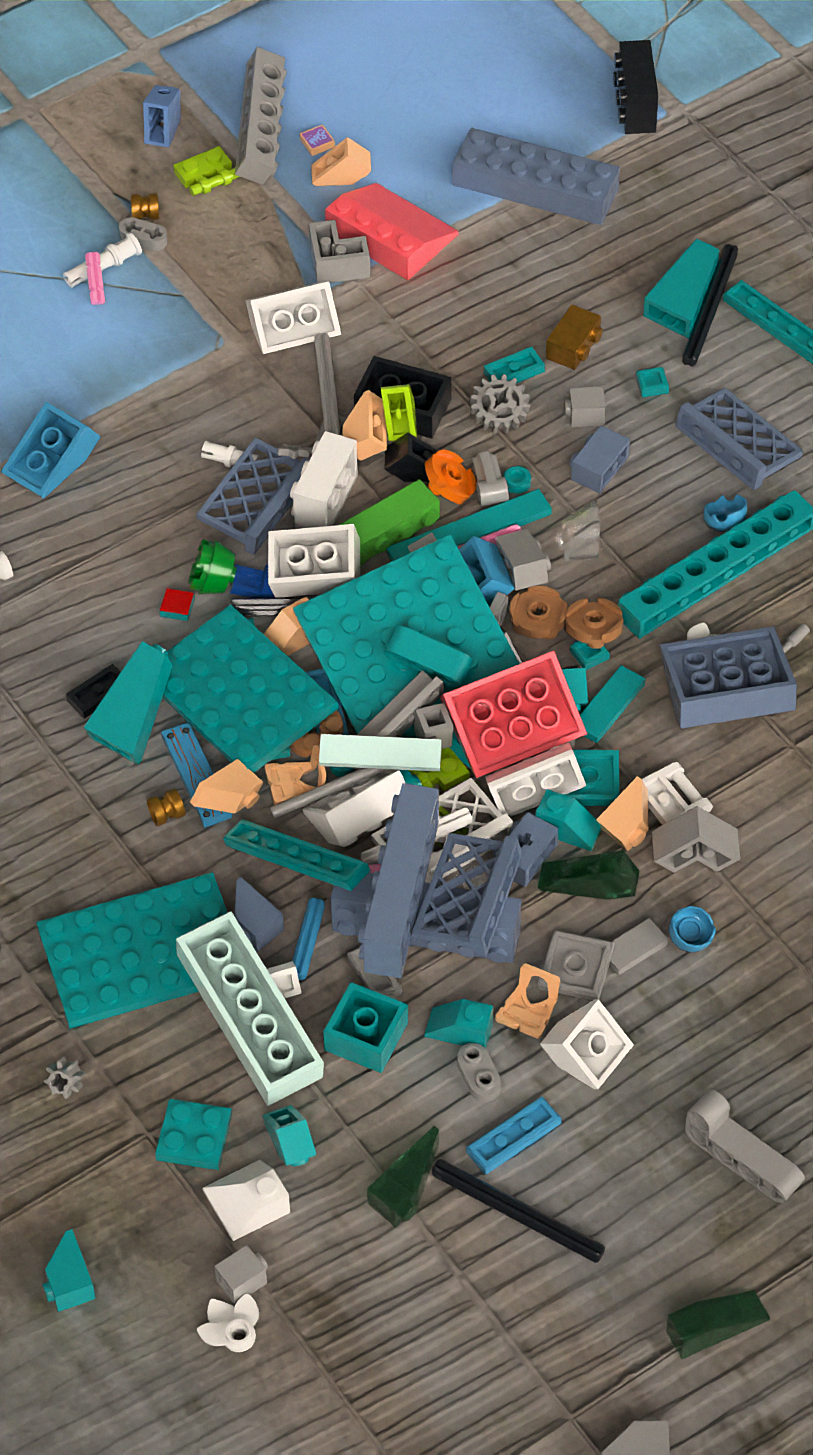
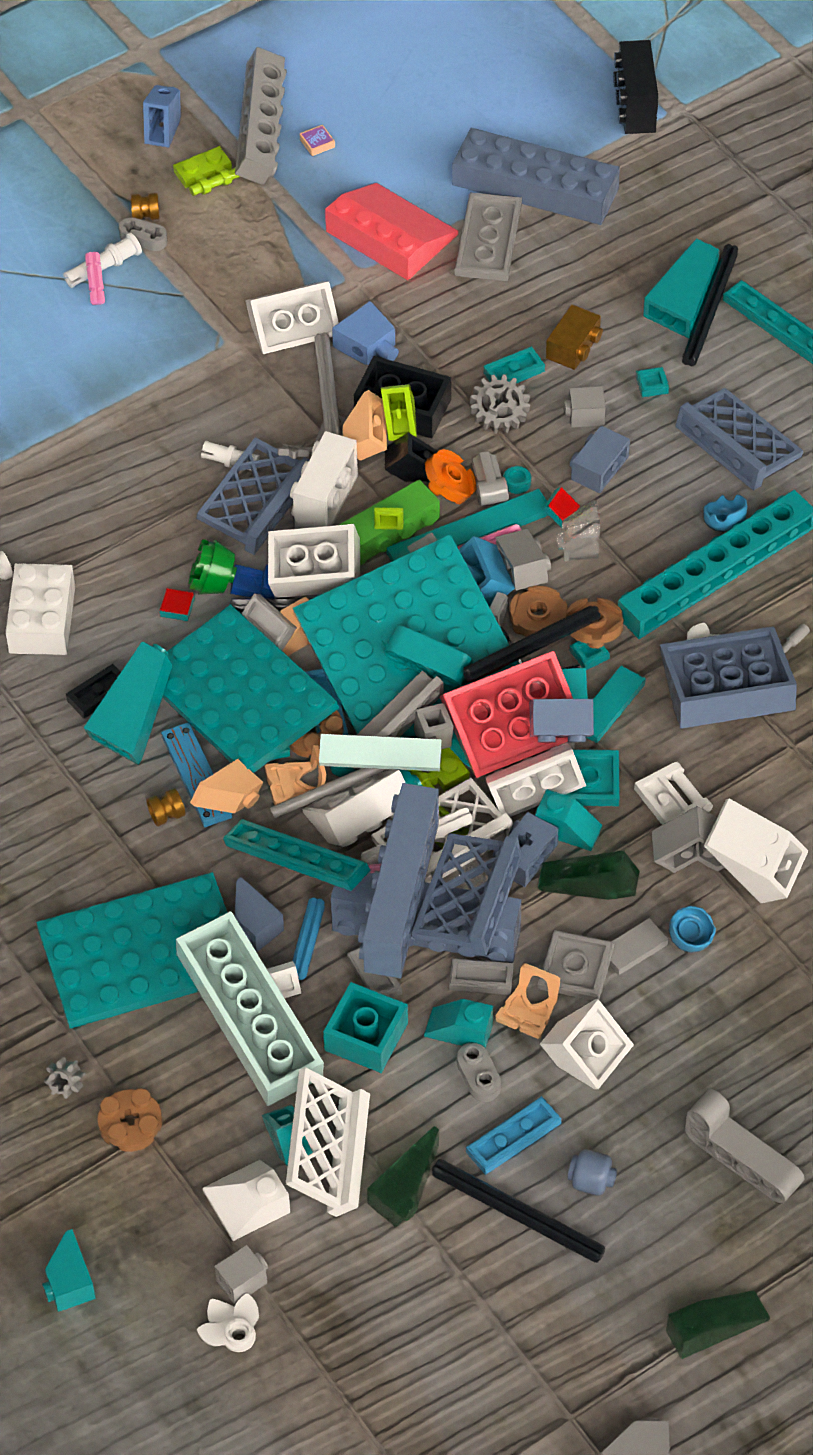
dark azure slope [1,402,101,498] -> none
teal plate [155,1099,232,1170] -> none
light grey brick [309,220,370,283] -> none
light nougat slope [311,137,371,186] -> none
light nougat slope [596,776,649,851] -> none
none -> white brick [6,563,75,655]
none -> medium nougat plate [98,1088,162,1152]
none -> light grey tile [242,593,297,651]
none -> white fence [286,1067,370,1217]
none -> medium blue torso [332,301,399,365]
none -> lime slope [374,507,404,530]
none -> light grey tile [449,958,514,995]
none -> light grey tile [455,192,522,282]
none -> black axle [462,606,601,682]
none -> sand blue brick [529,699,594,743]
none -> red tile [542,487,580,528]
none -> sand blue head [568,1149,617,1196]
none -> white slope [704,799,808,903]

